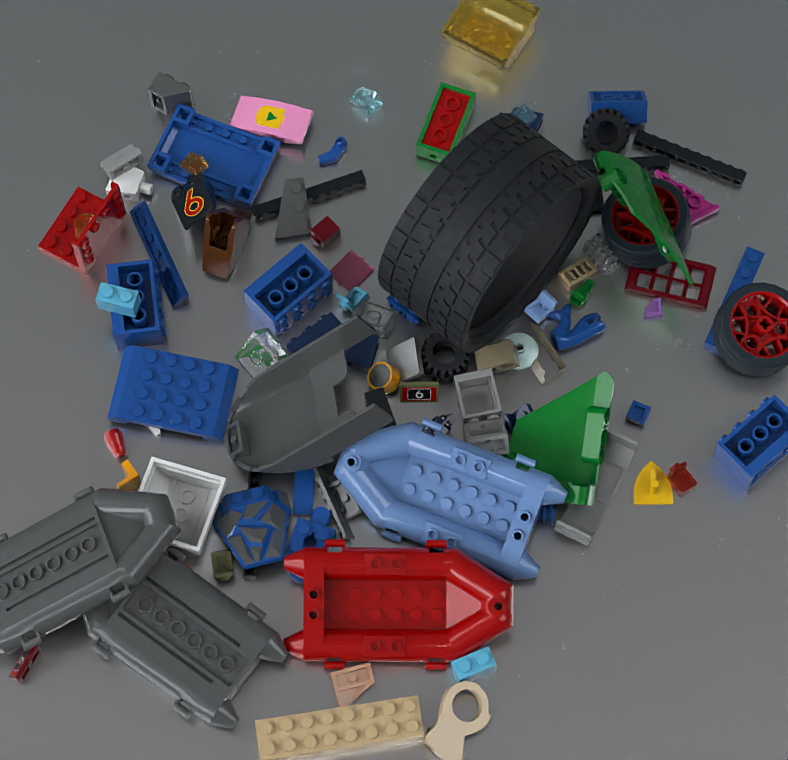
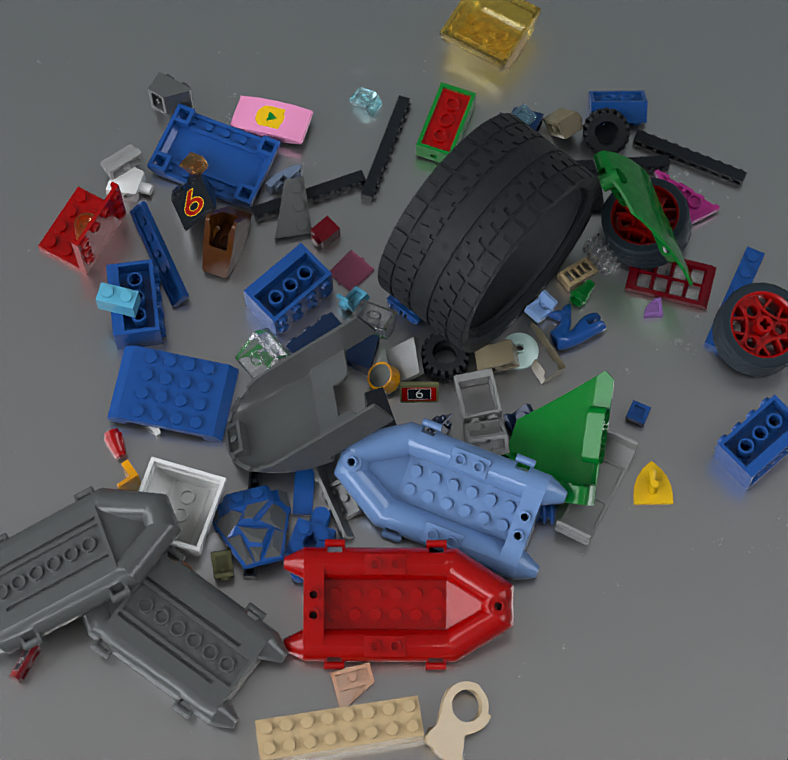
blue arm [318,136,347,165] -> none
medium azure brick [451,646,497,683] -> none
clear red bracket [667,461,698,496] -> none
none -> sand blue slope [266,164,303,195]
none -> black piece [361,95,412,203]
none -> dark tan brick [543,108,584,139]

